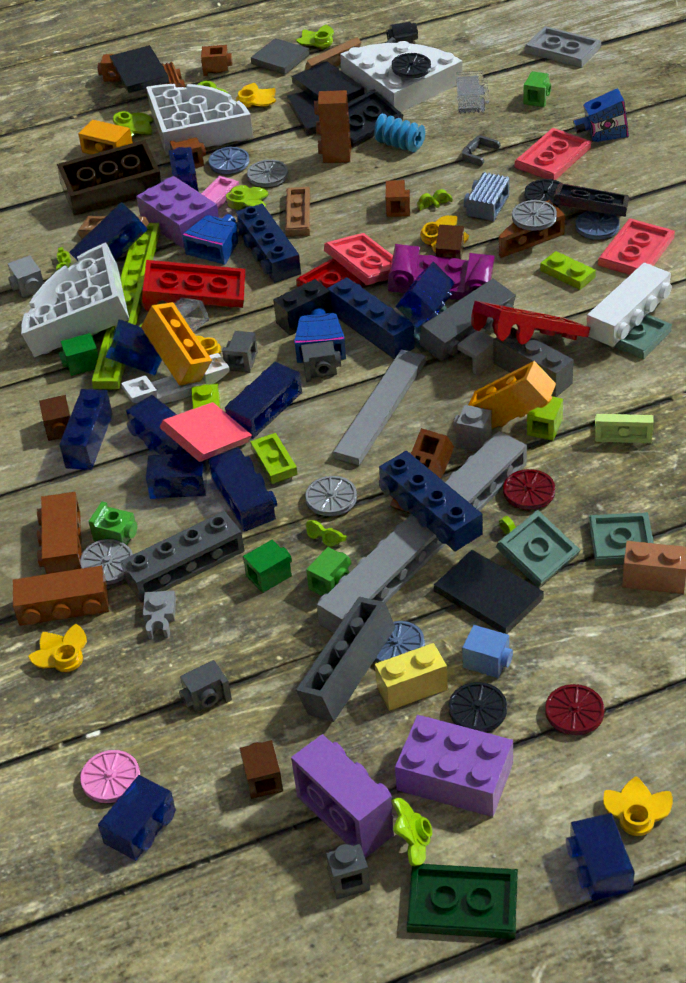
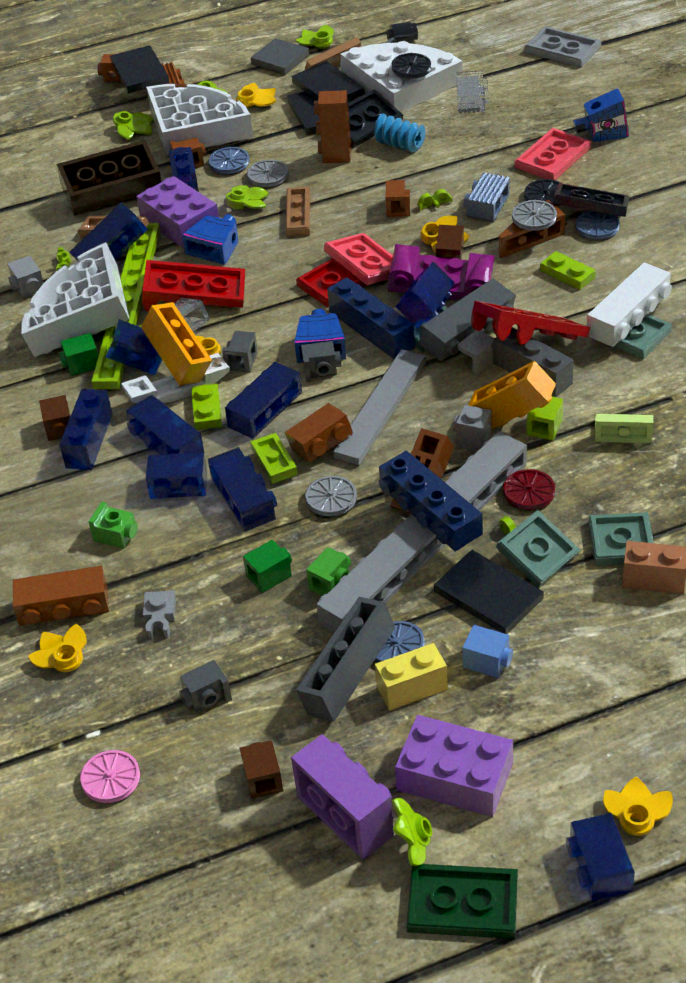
dark orange brick [37,492,82,574] -> none
light orange brick [78,119,133,154] -> none
light grey wheel [80,539,133,585] -> none
clear blue brick [98,775,176,861] -> none
dark grey brick [120,511,245,602] -> none
coral tile [160,402,252,462] -> none
dark orange brick [201,45,233,76] -> none
bright pink tile [201,176,239,209] -> none
dark blue brick [235,204,301,283] -> none
black brick [273,279,332,336] -> none
lime piece [306,520,347,547] -> none
dark grey brick [326,844,370,899] -> none
black wheel [449,682,507,732] -> none
dark grey piece [462,135,501,166] -> none
bright green brick [523,71,551,107] -> none
dark red wheel [545,684,605,735] -> none
coral tile [598,218,675,275] -> none
none -> dark orange brick [285,403,353,463]

